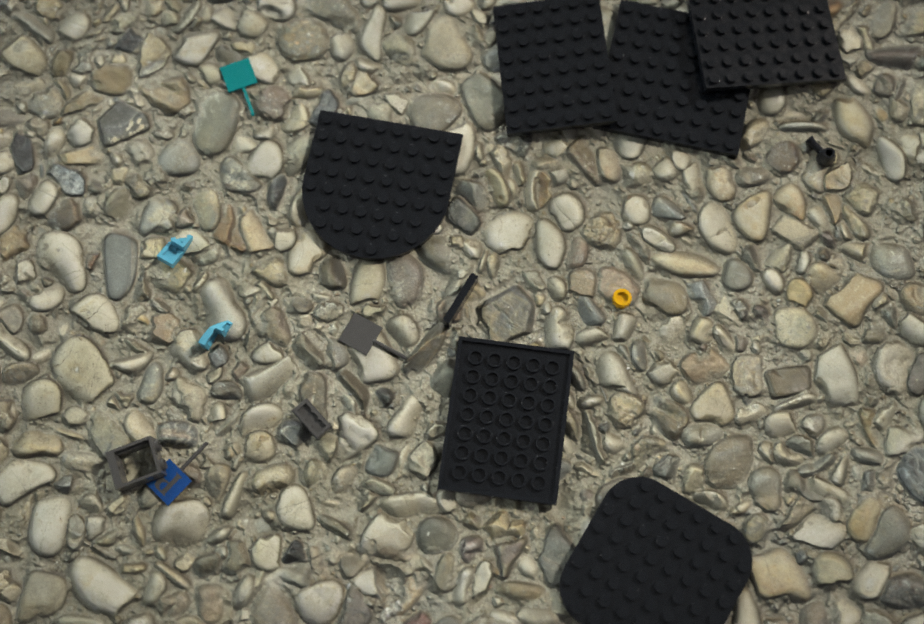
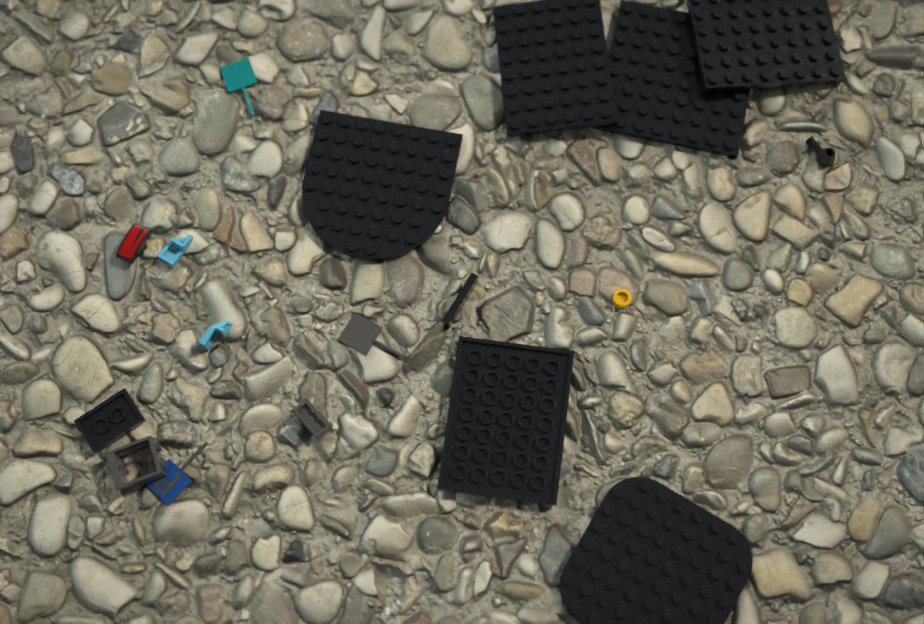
none -> black plate [74,388,146,454]
none -> slope [116,223,152,264]

